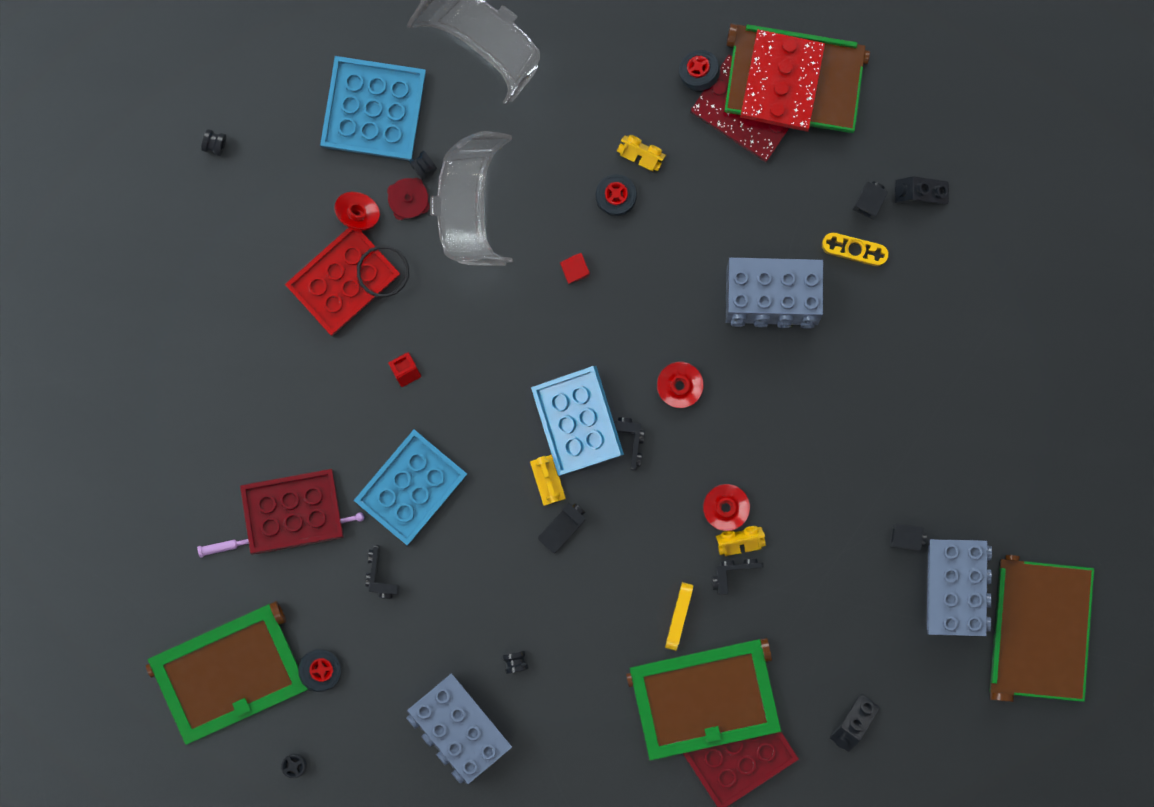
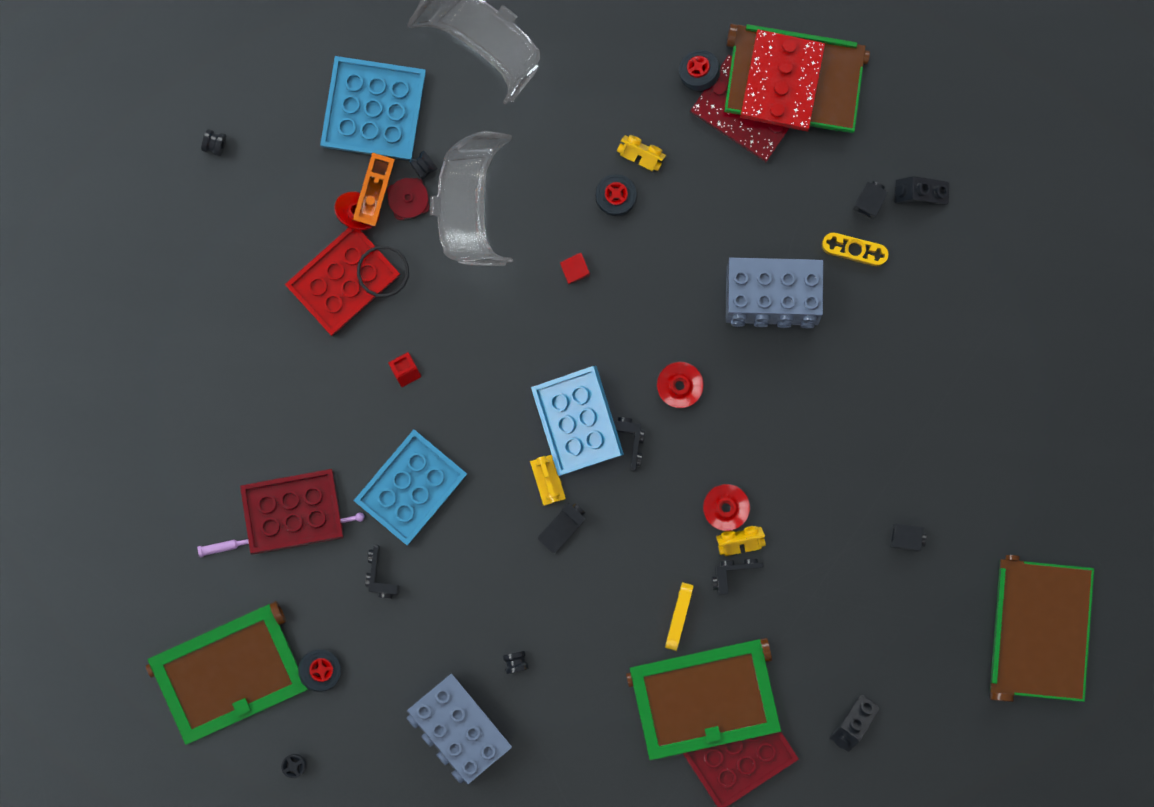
sand blue brick [927,539,992,636] -> none
none -> orange slope [353,153,395,226]

